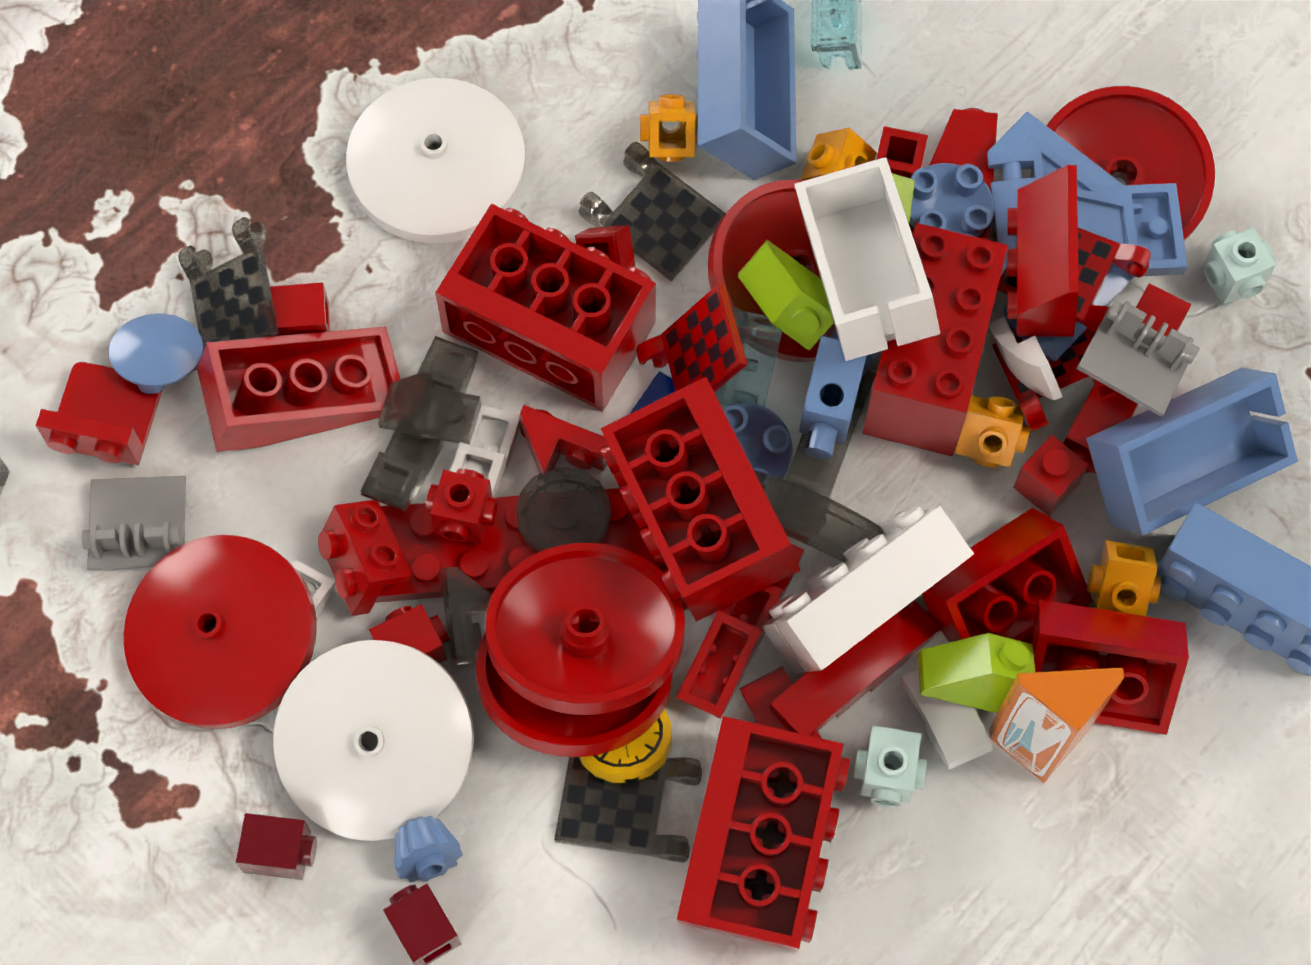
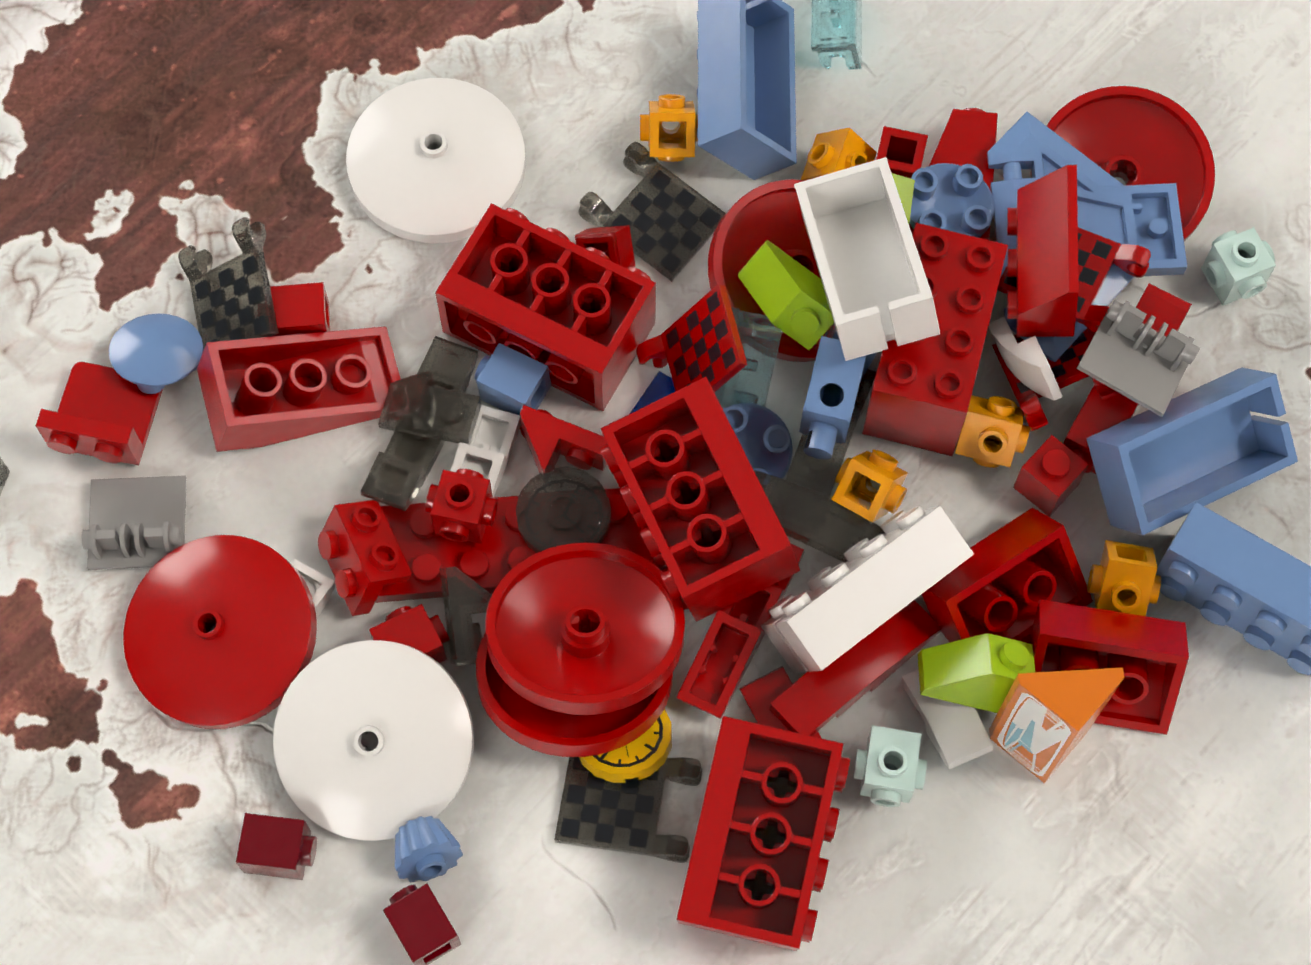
none -> medium blue brick [475,343,551,415]
none -> light orange brick [831,449,908,523]

